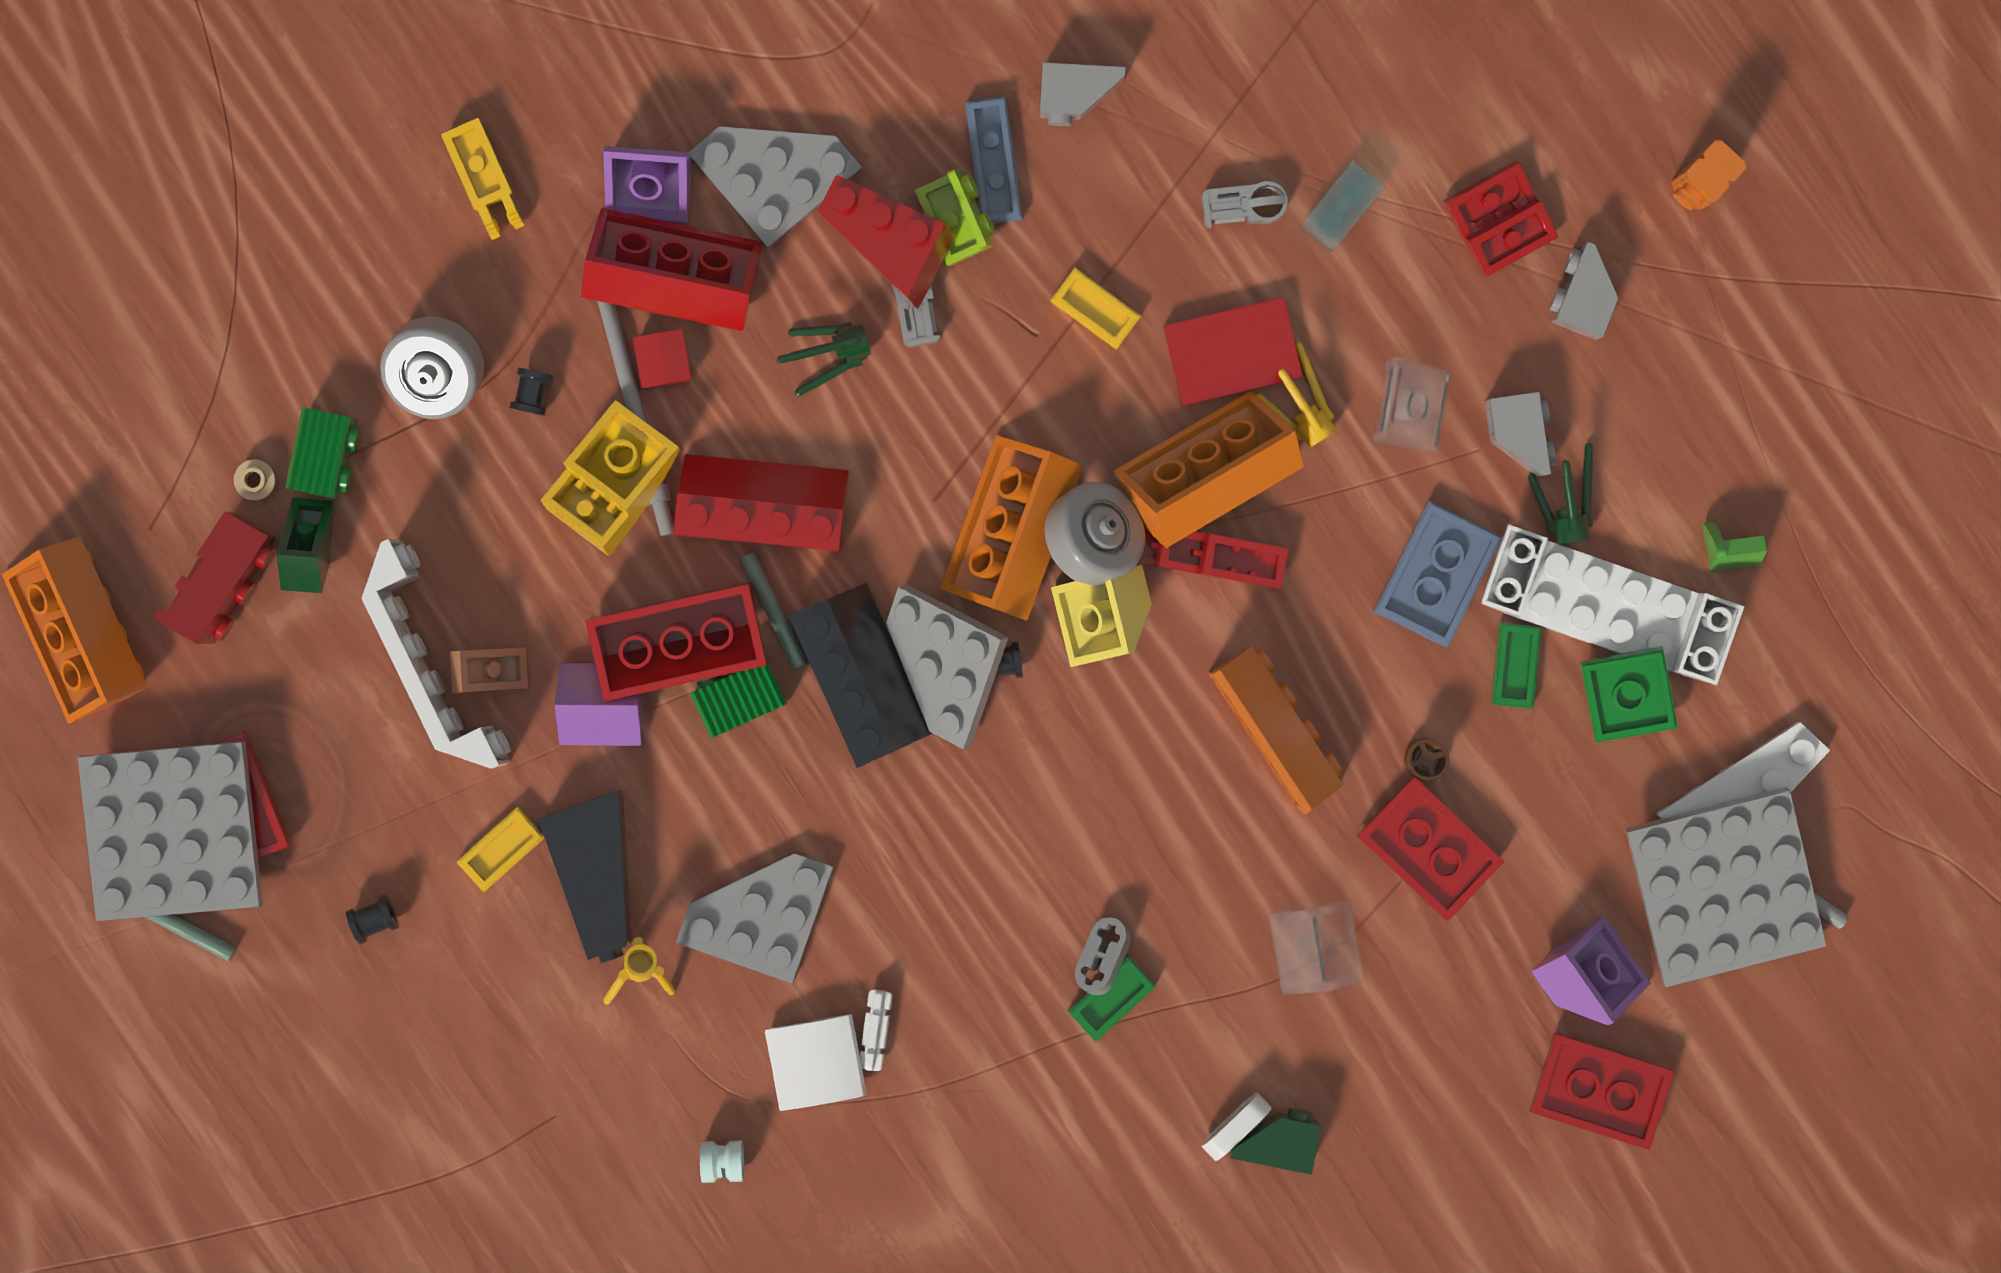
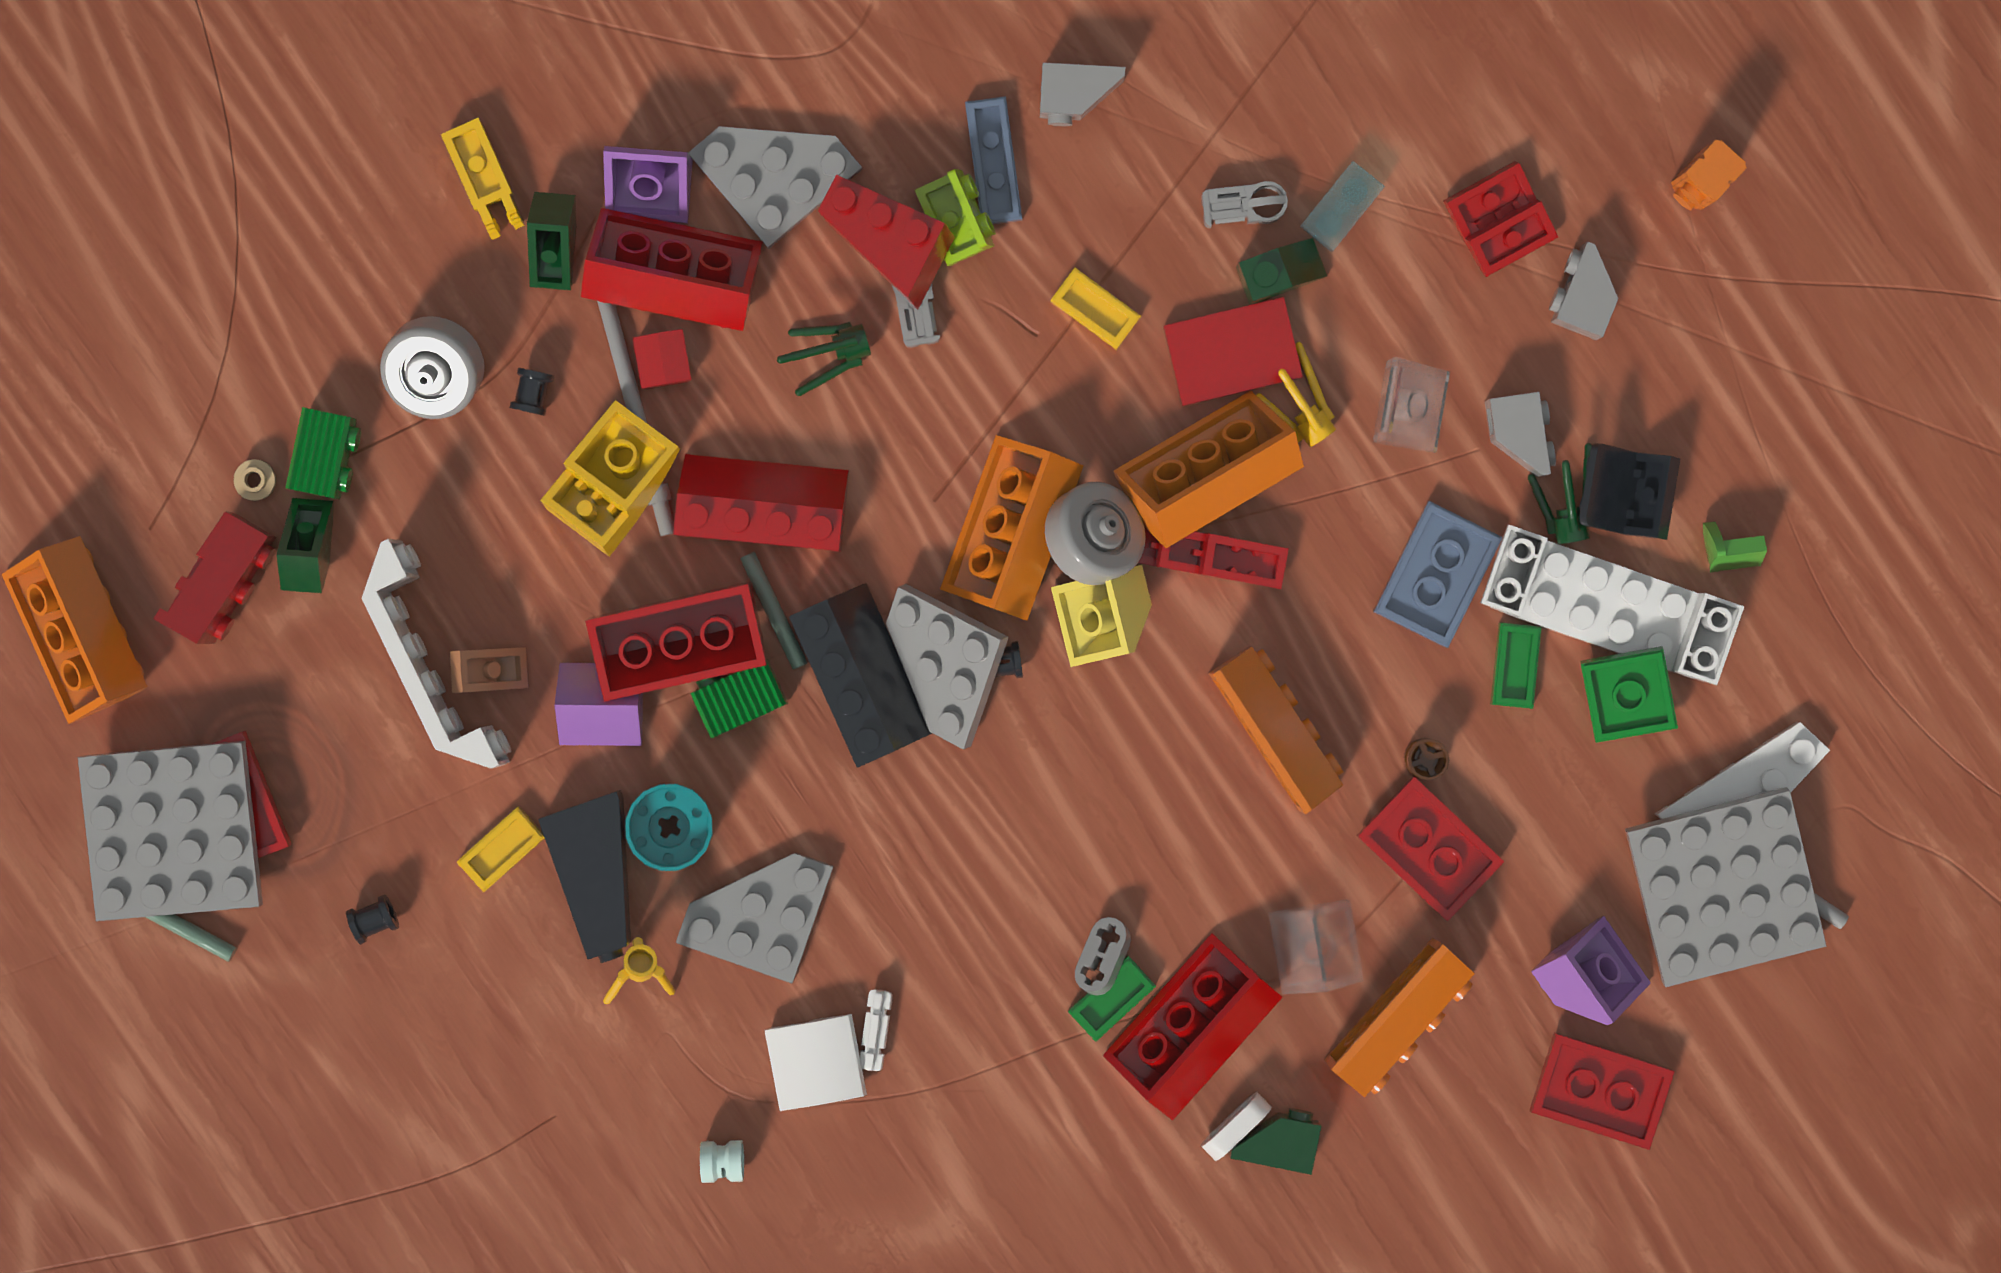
none -> dark green slope [527,192,577,291]
none -> teal wheel [625,784,713,871]
none -> red slope [1102,933,1283,1120]
none -> dark green slope [1236,238,1327,305]
none -> orange slope [1324,937,1475,1098]
none -> black bracket [1579,443,1681,540]

